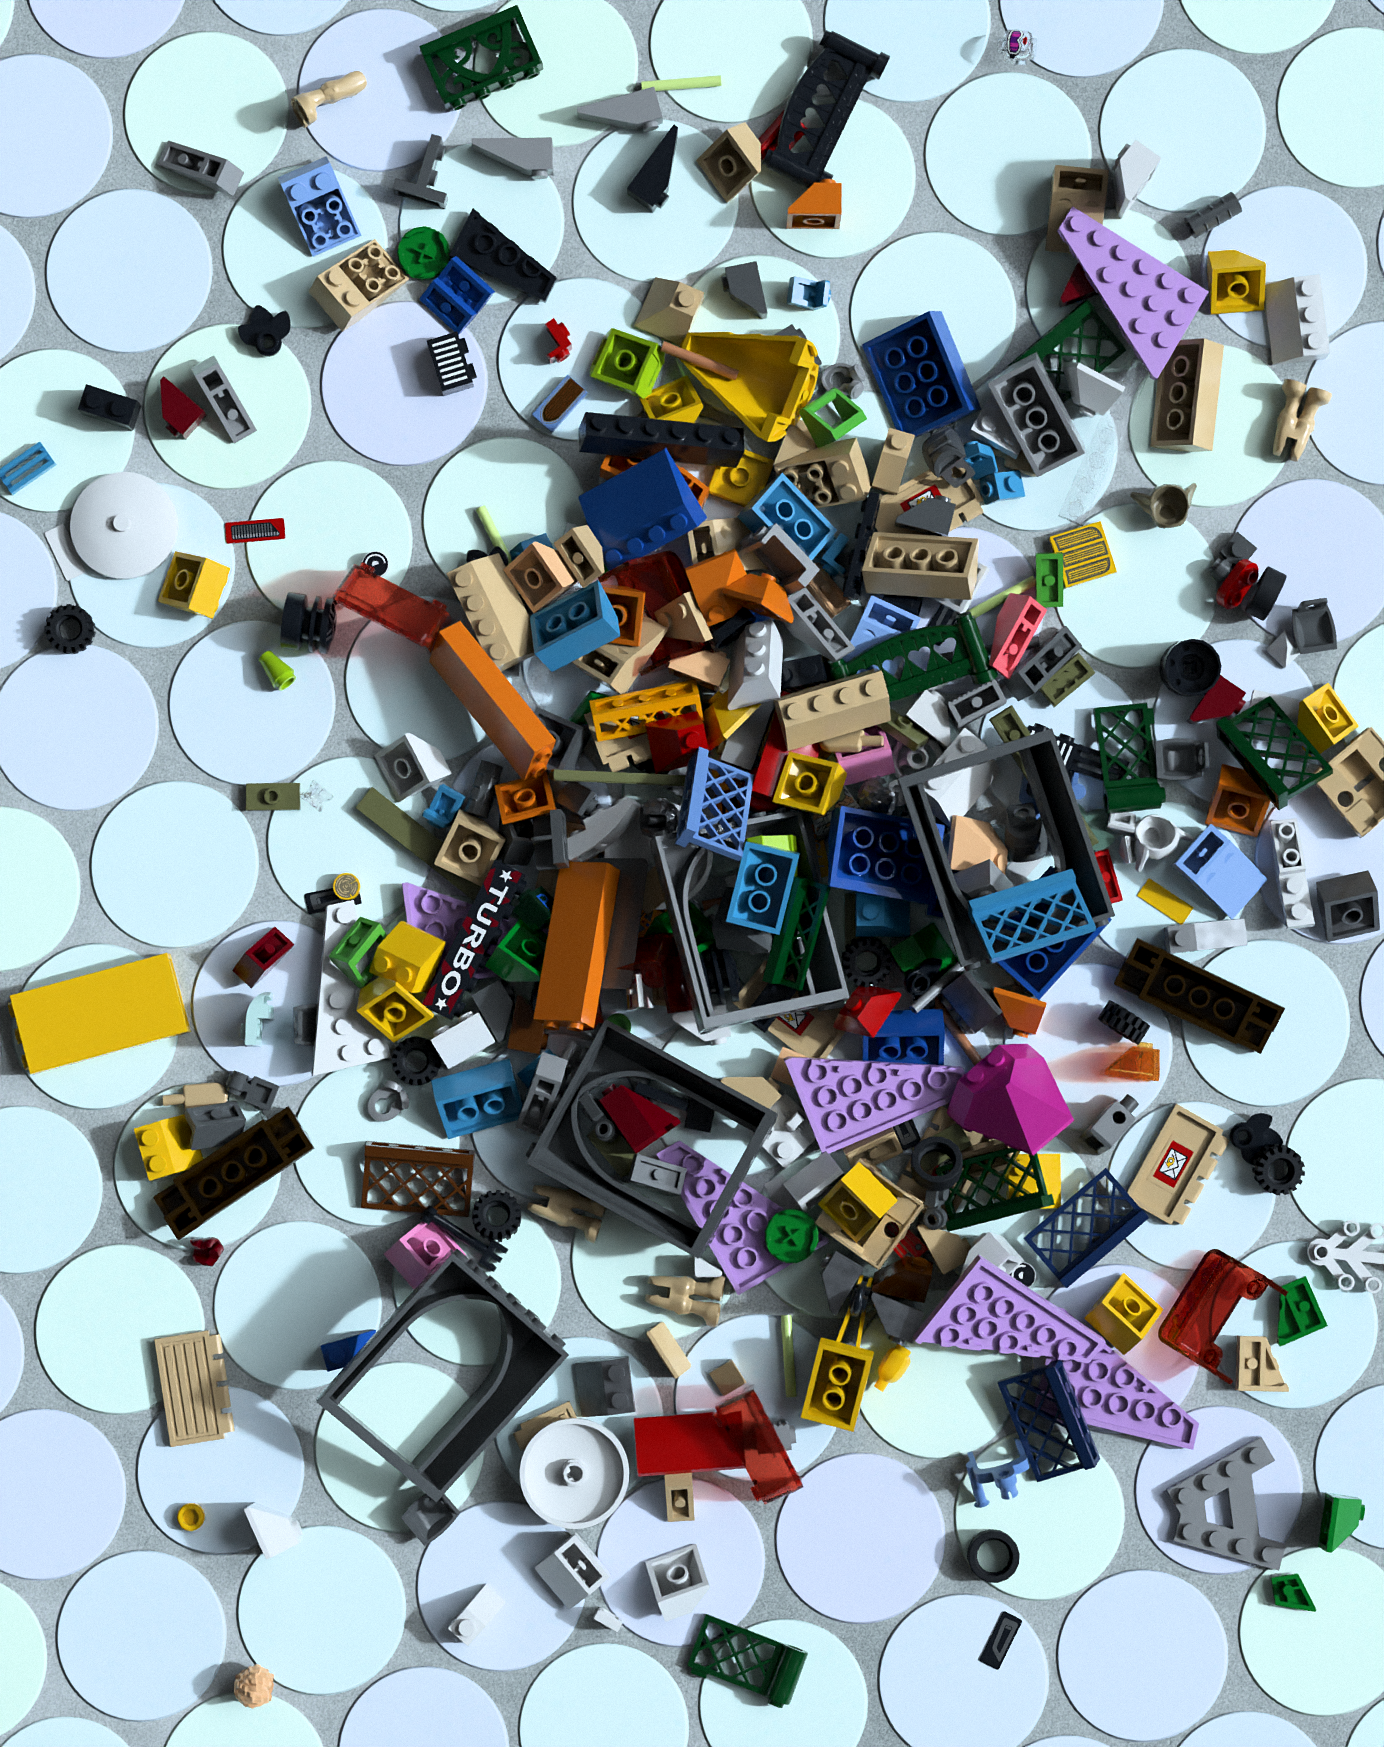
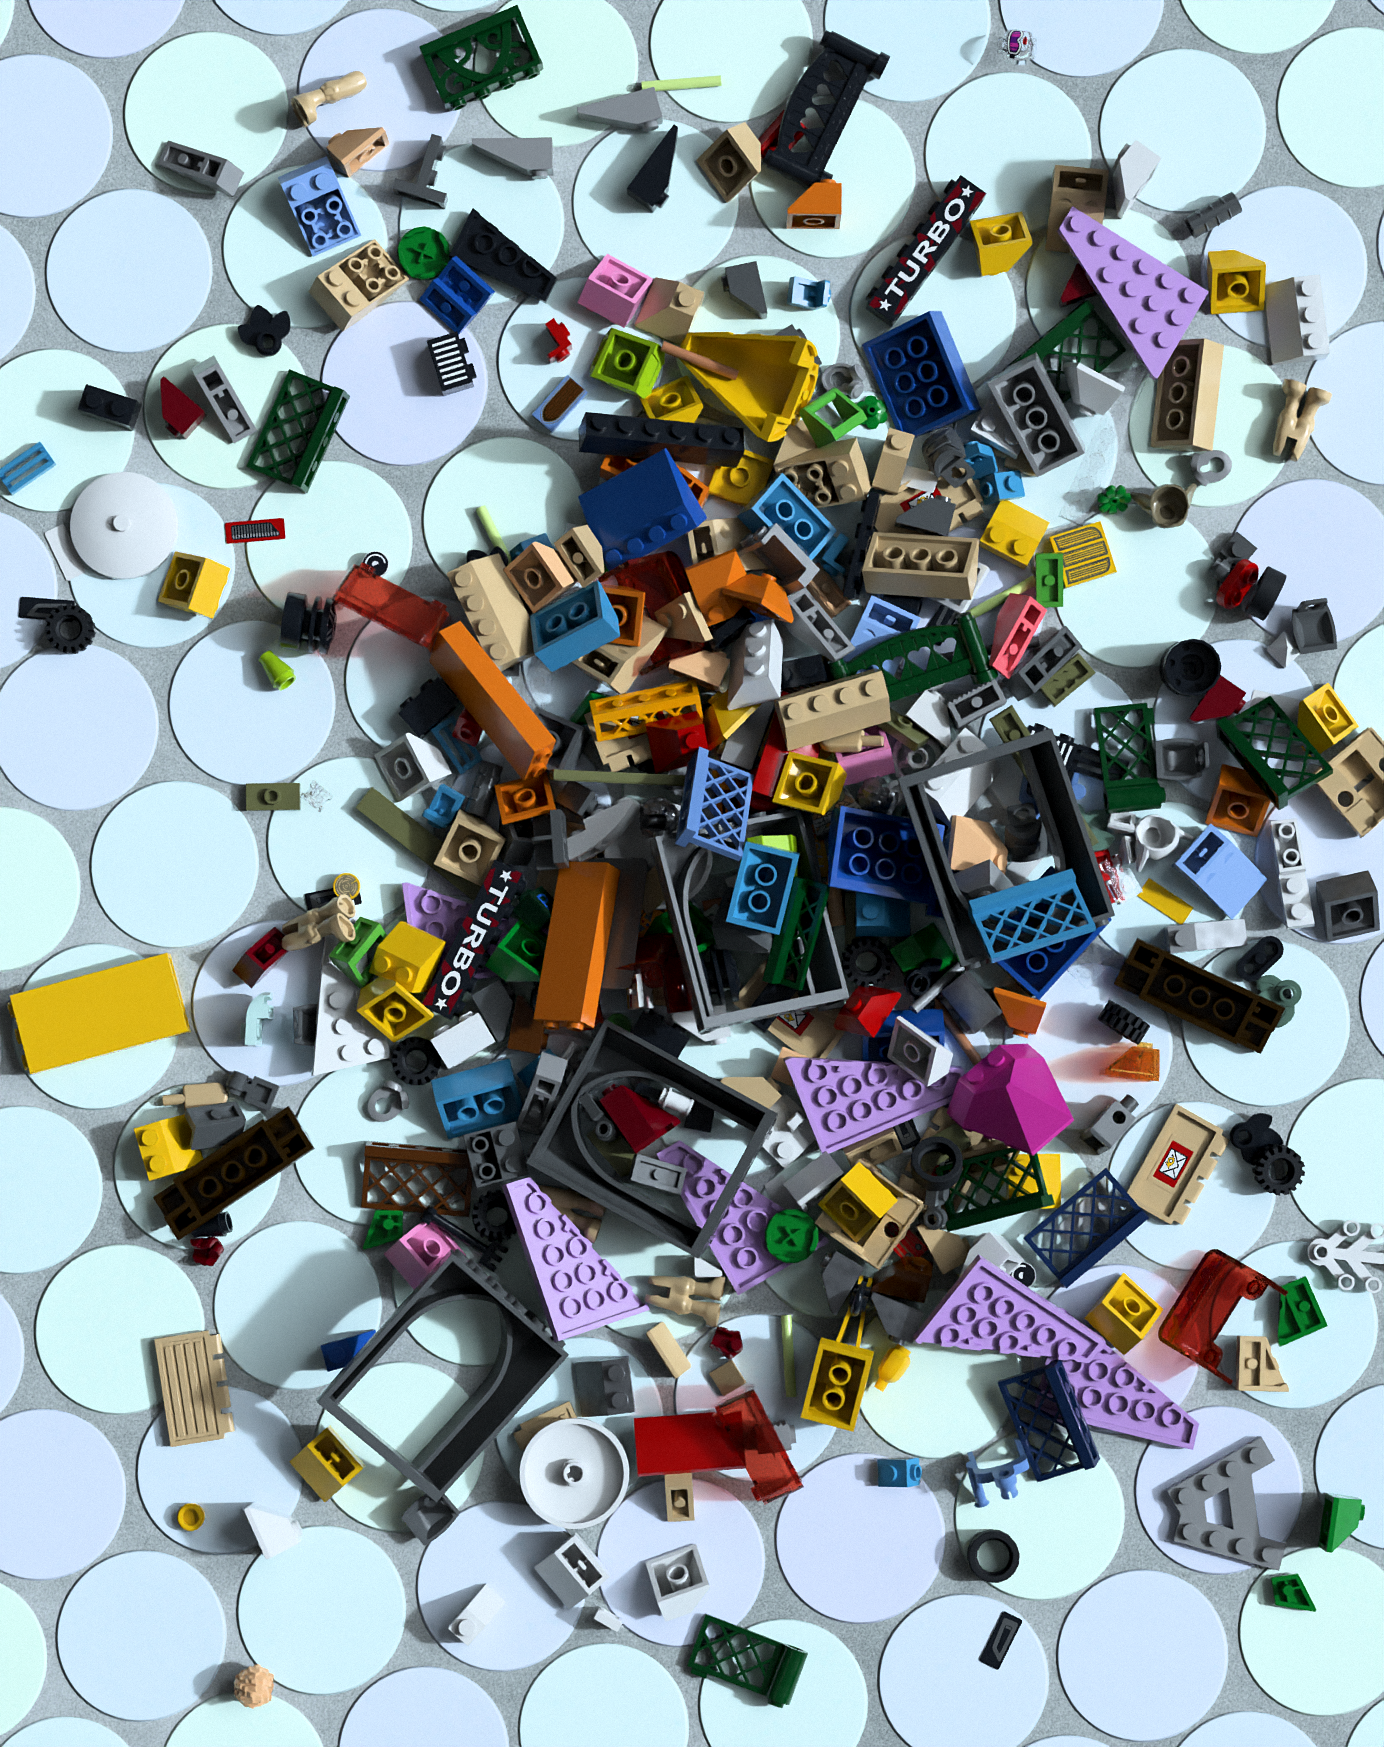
none -> black sticker [19,596,75,622]
none -> black cone [191,1211,233,1238]
none -> dark green fence [246,369,350,493]
none -> tan piece [282,894,356,951]
none -> yellow slope [289,1425,366,1502]
none -> light nougat slope [326,127,390,177]
none -> green piece [363,1210,403,1250]
none -> black brick [398,677,461,740]
none -> dark azure tile [431,715,483,775]
none -> red bracket [452,708,484,747]
none -> dark grey slope [463,1121,529,1188]
none -> lavender wing [502,1177,650,1342]
none -> bright pink slope [578,254,654,328]
none -> black brick [630,1009,690,1059]
none -> white pin [658,1087,694,1116]
none -> dark red arm [709,1326,743,1359]
none -> piece [822,876,846,927]
none -> green plant [857,395,888,430]
none -> brick [865,175,987,328]
none -> dark azure bracket [877,1458,922,1487]
none -> white slope [887,1016,953,1087]
none -> white sticker [900,465,939,493]
none -> yellow slope [970,211,1032,276]
none -> yellow slope [979,500,1050,570]
none -> white sticker [1056,1192,1108,1242]
none -> clear plate [1067,940,1115,989]
none -> green plant [1097,485,1132,514]
none -> clear plate [1099,854,1142,905]
none -> light grey piece [1190,450,1232,487]
none -> black plate [1236,936,1284,982]
none -> sand green plate [1255,975,1302,1028]

